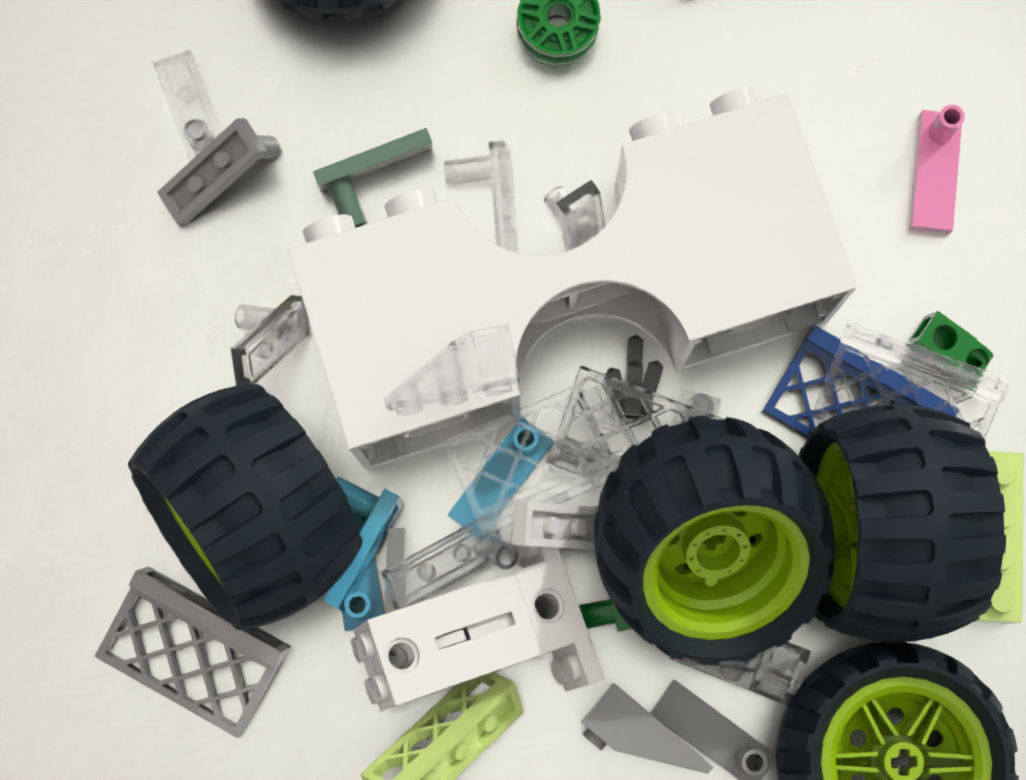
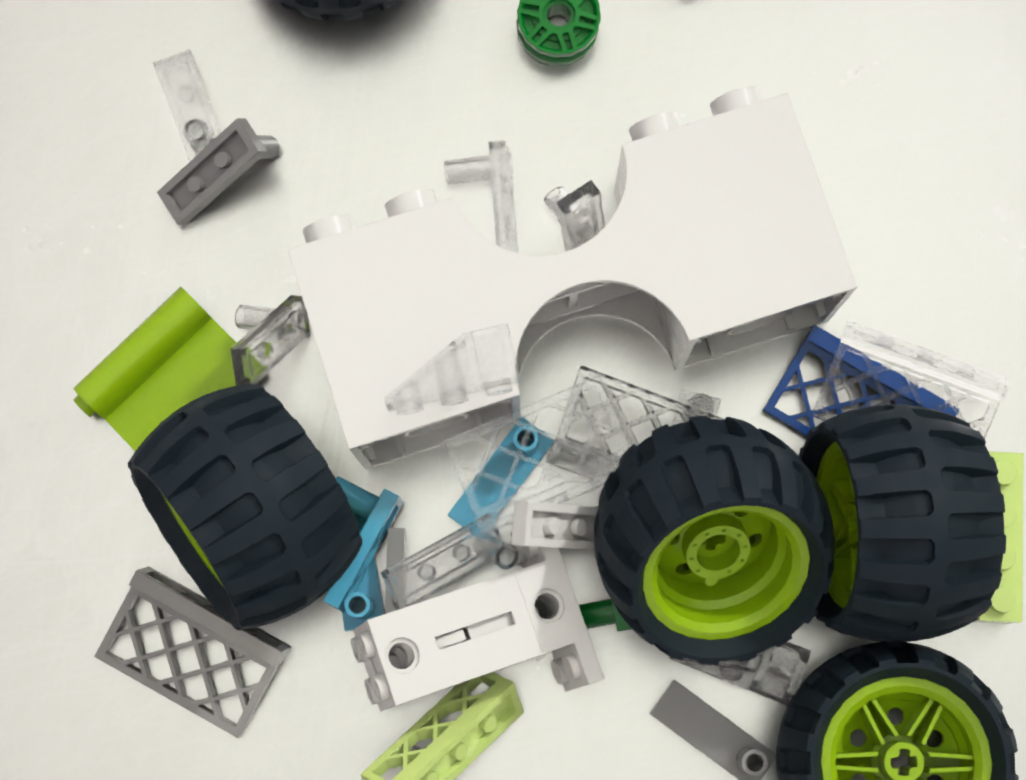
sand green piece [313,128,432,228] -> none
light grey slope [580,683,714,774] -> none
dark grey rock [604,335,664,420] -> none
green leg [905,311,994,384] -> none
bright pink piece [909,105,965,234] -> none
none -> lime door [73,286,267,451]

